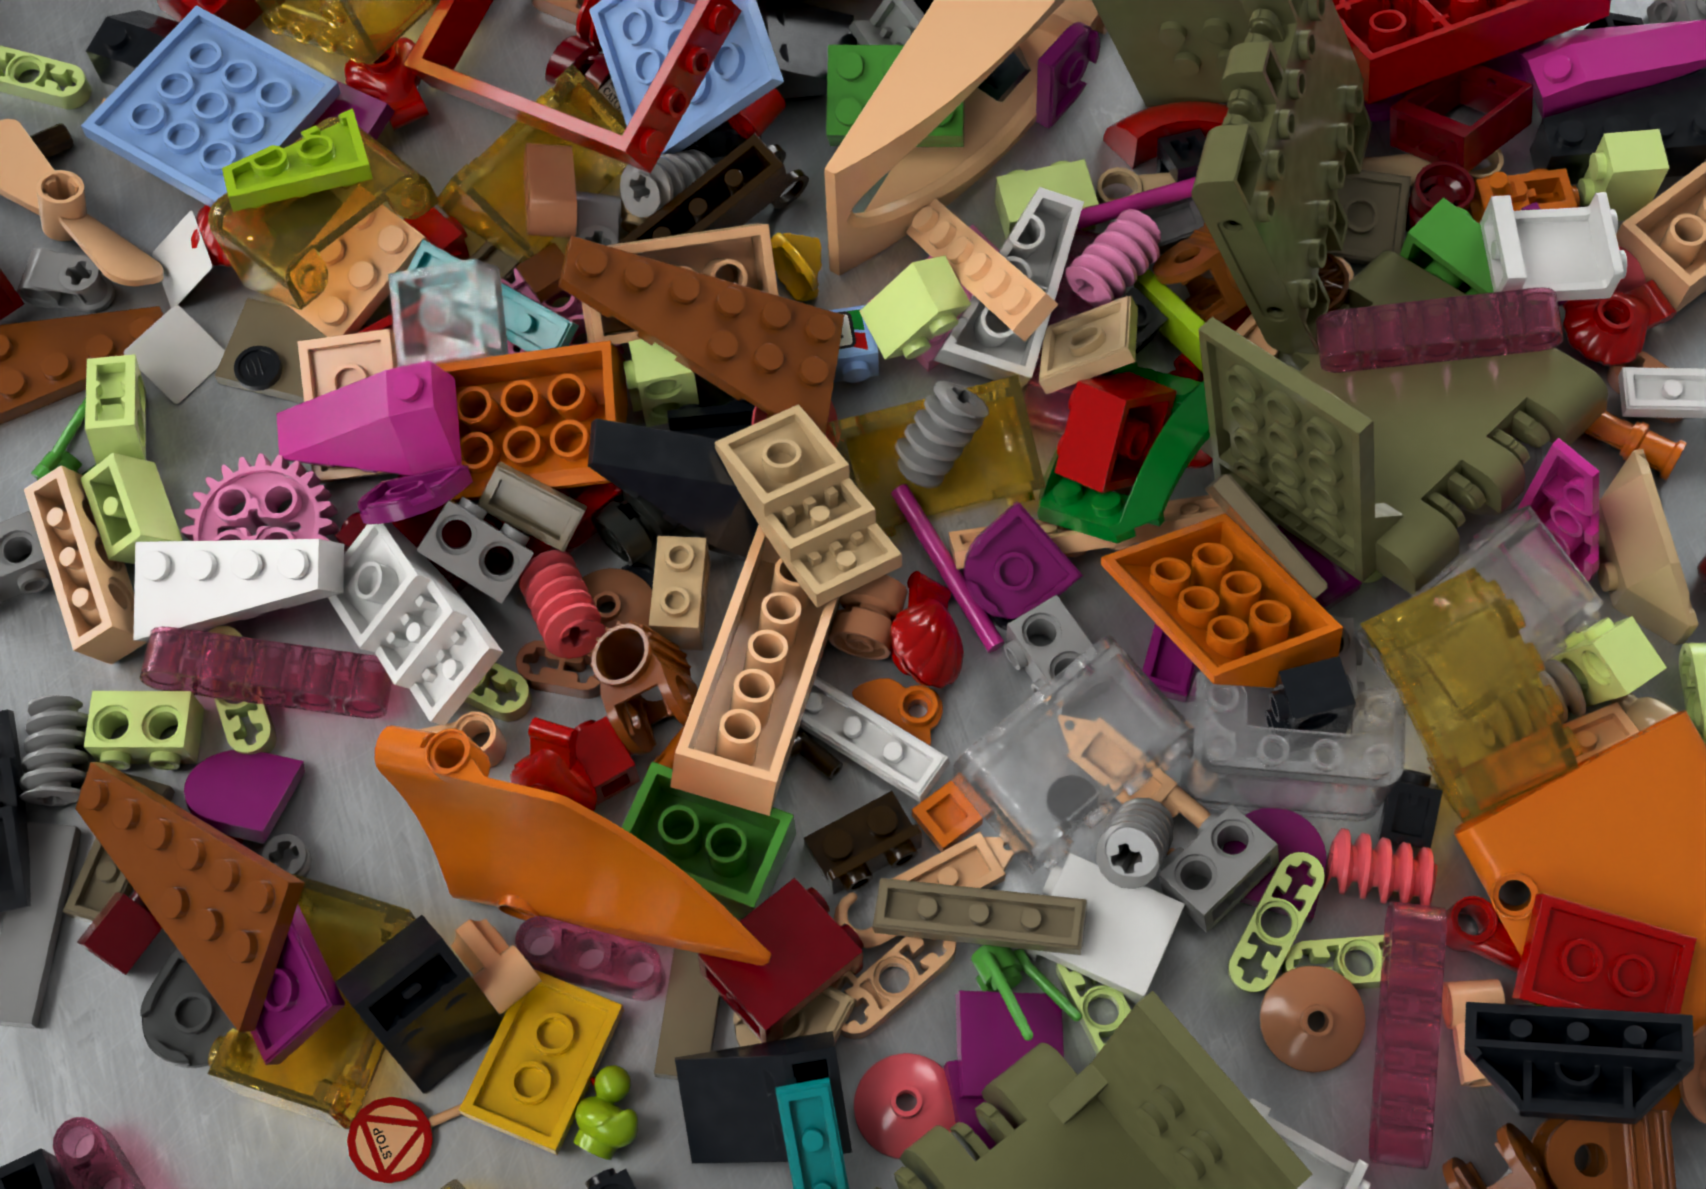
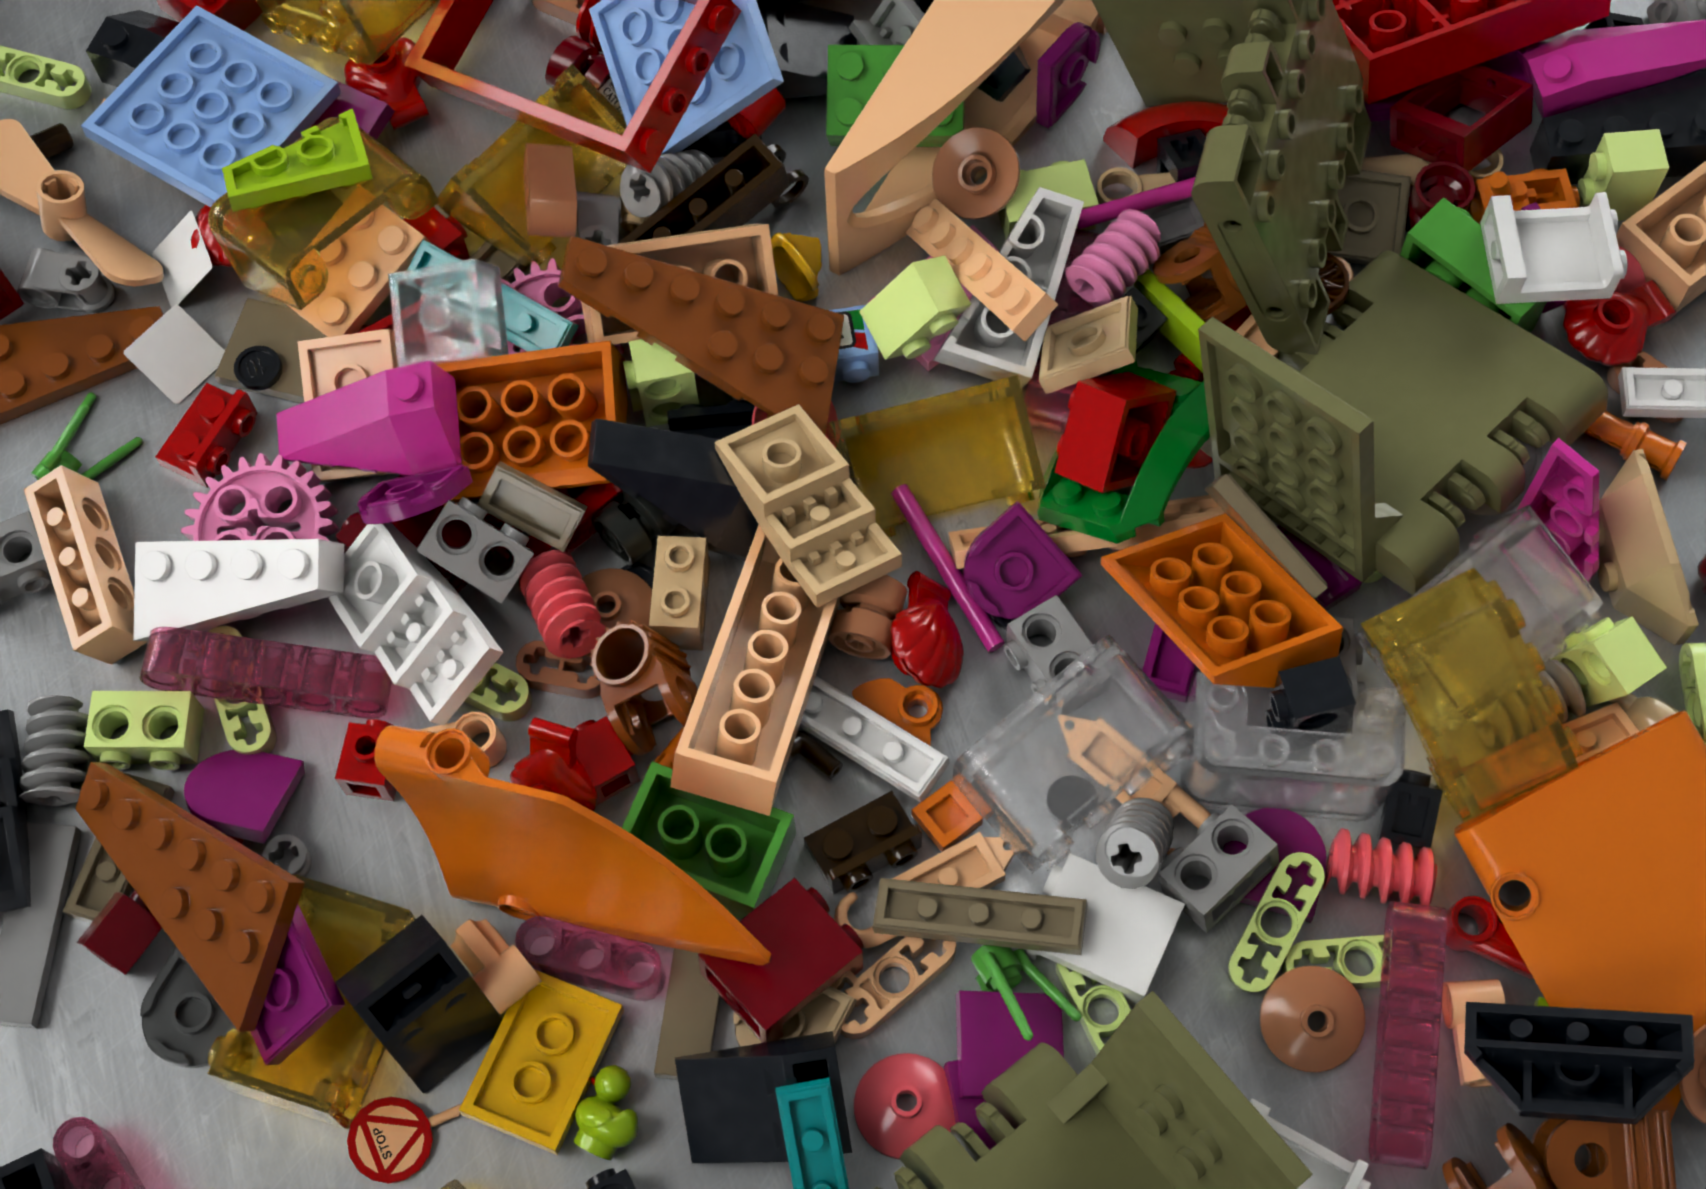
yellowish green brick [80,453,183,564] -> none
yellowish green brick [85,354,146,465] -> none
reddish brown tile [516,242,564,304] -> none
light grey piece [895,380,989,488] -> none
clear pink beam [1315,287,1564,373] -> none
red plate [1512,894,1697,1014] -> none
none -> red bracket [155,383,258,488]
none -> red brick [335,719,397,802]
none -> nougat dish [932,127,1020,220]

